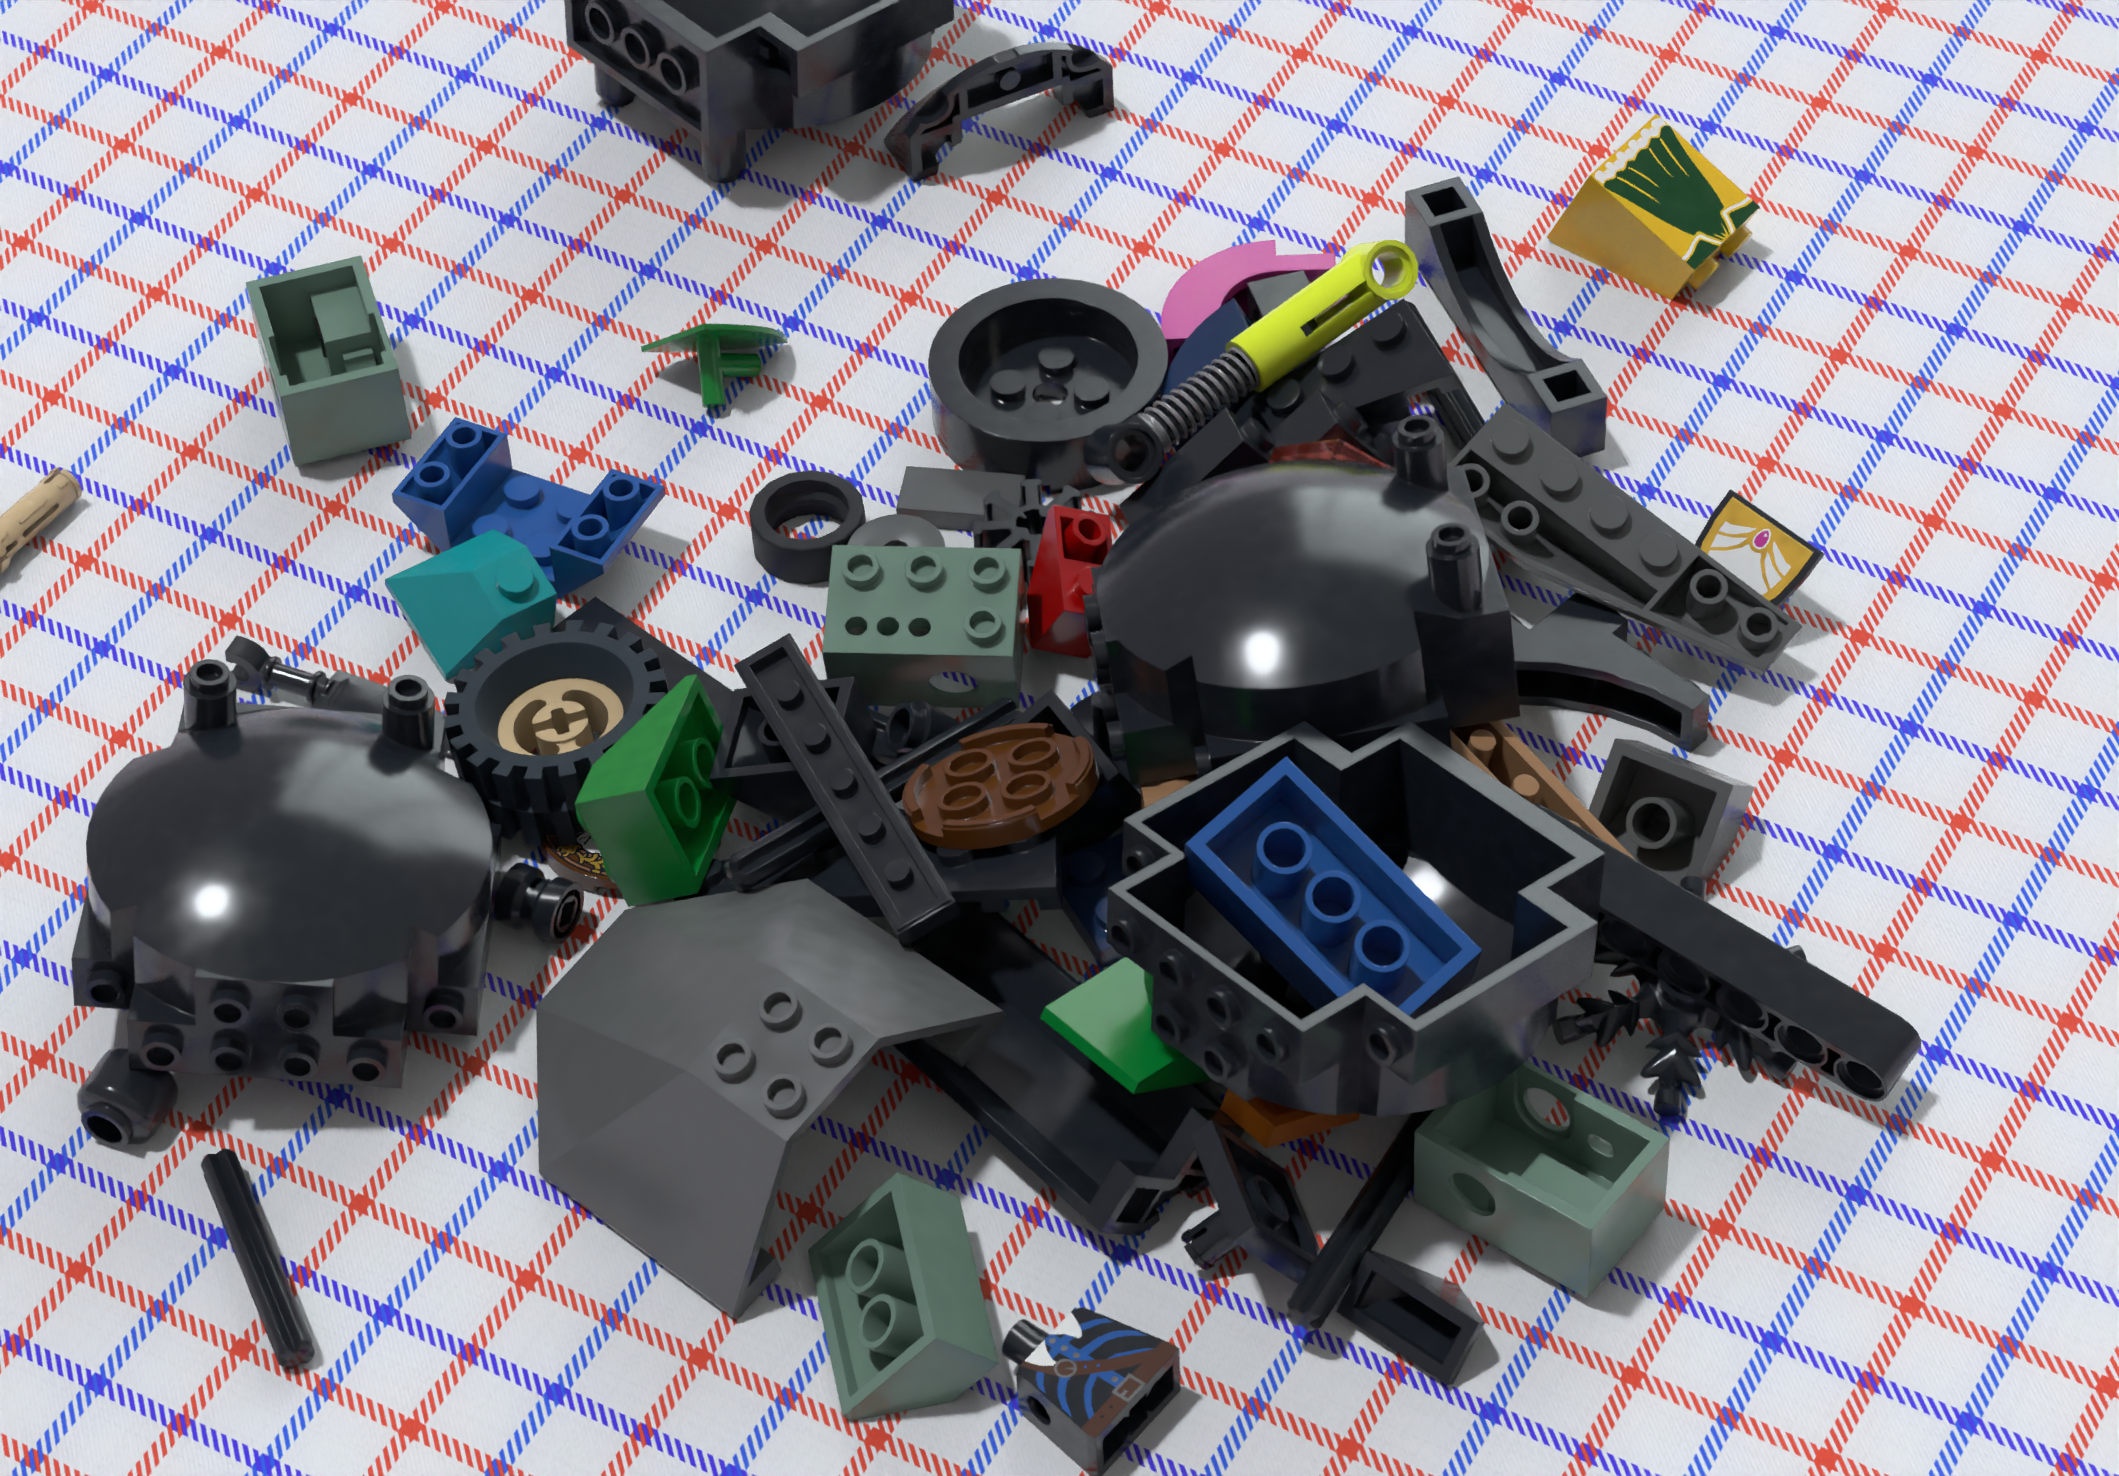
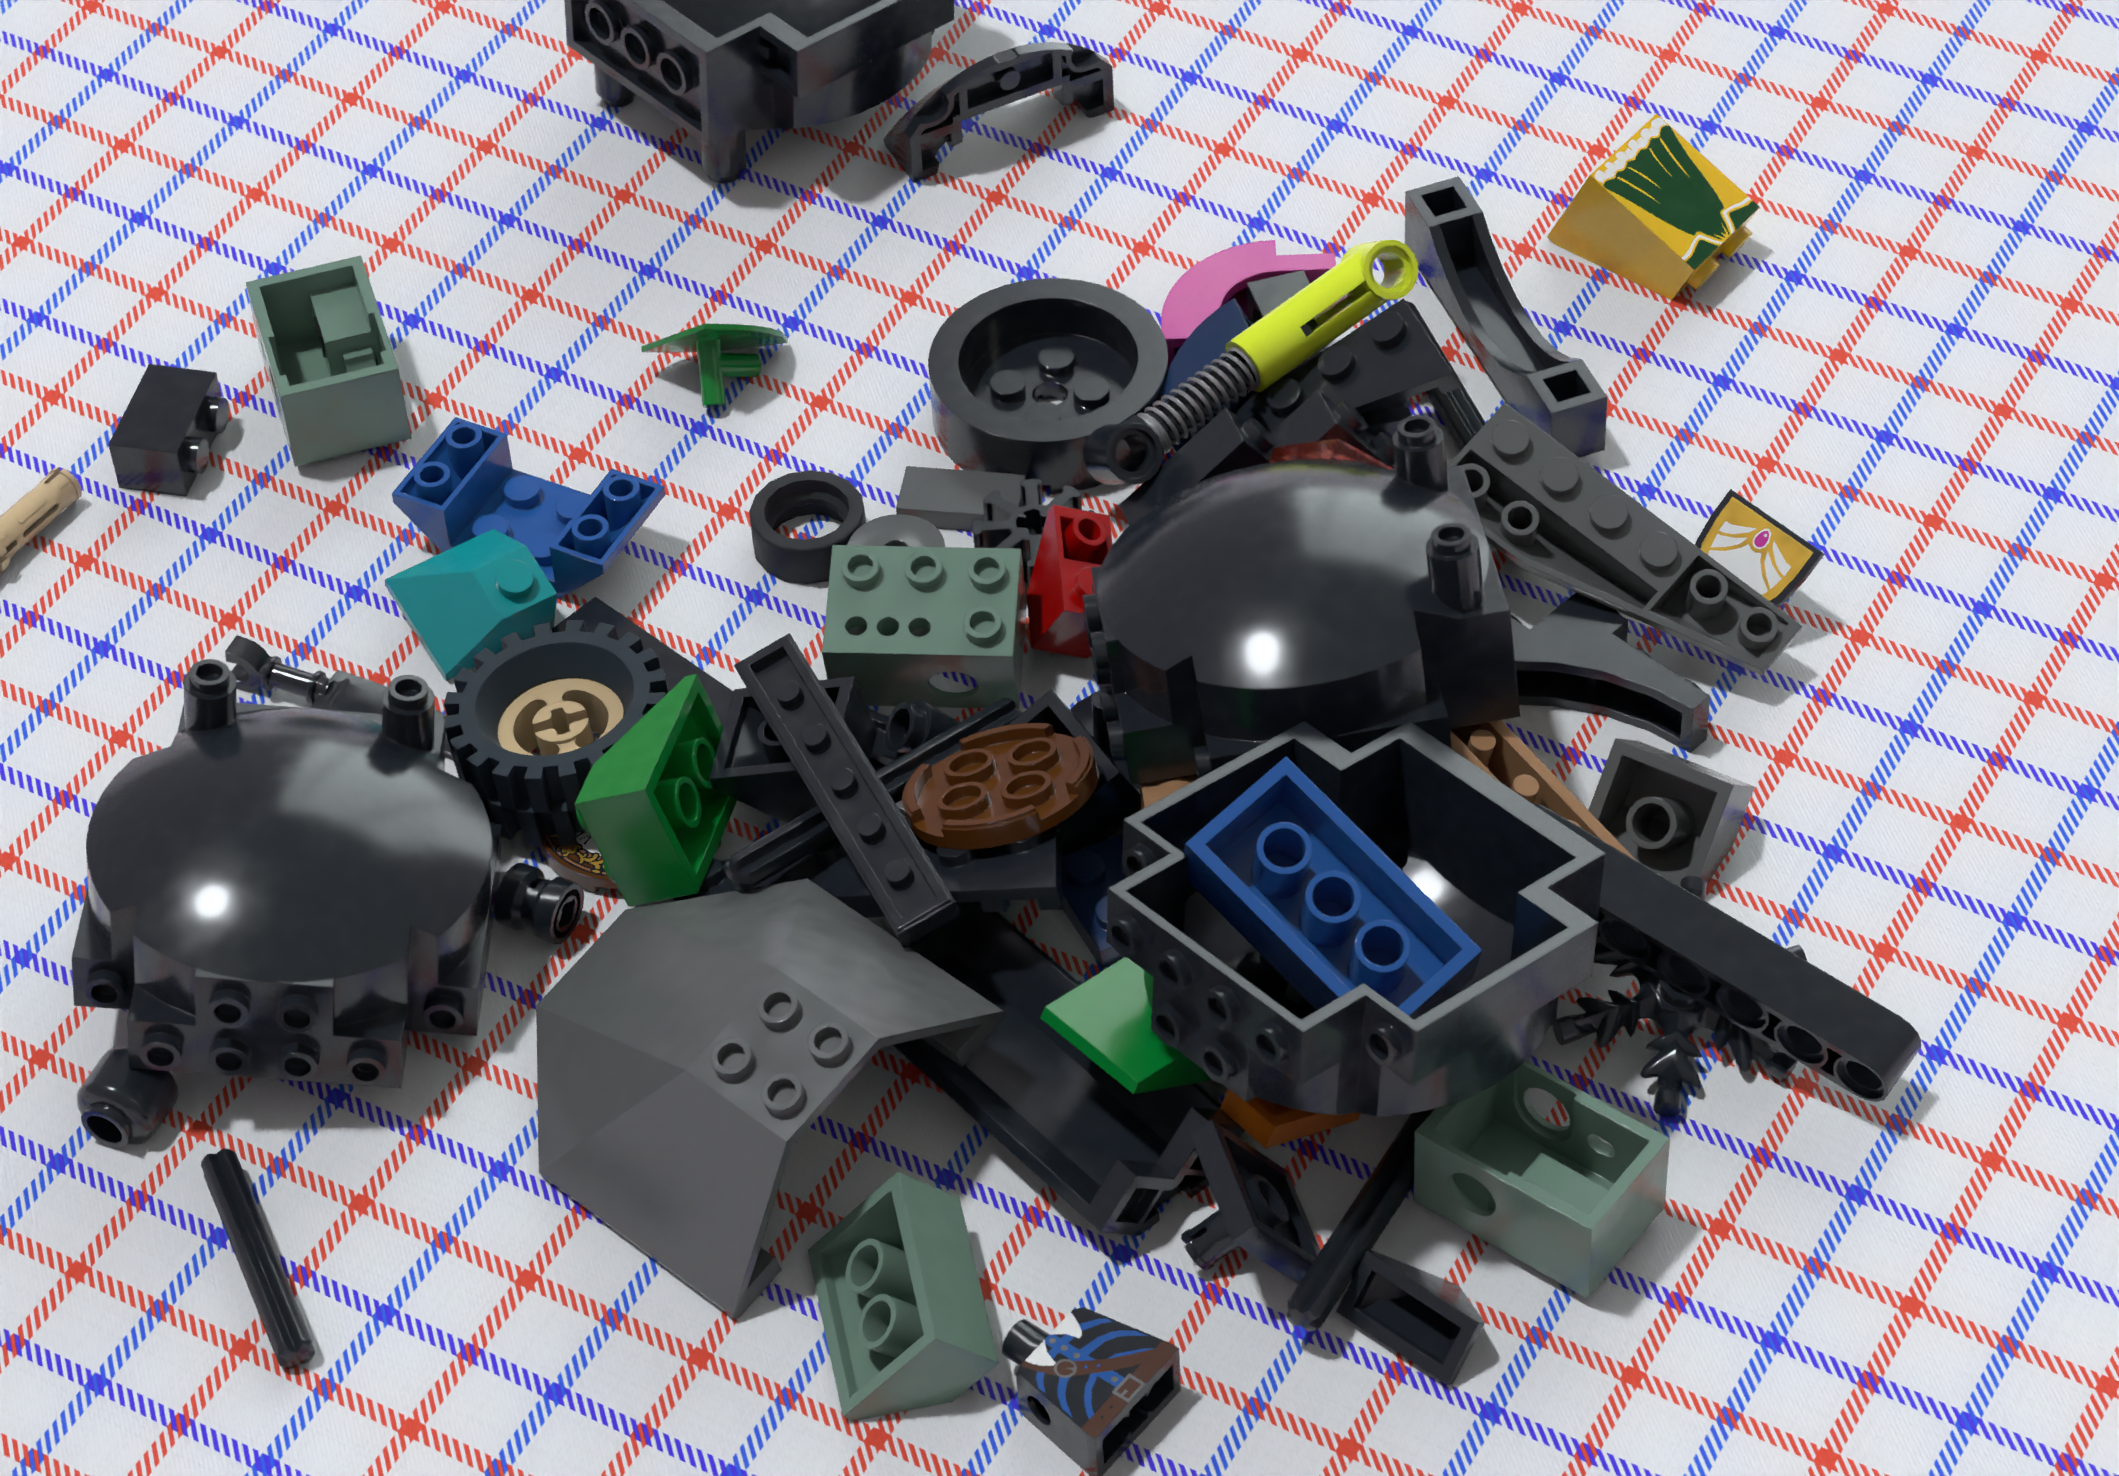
none -> black brick [108,364,229,497]

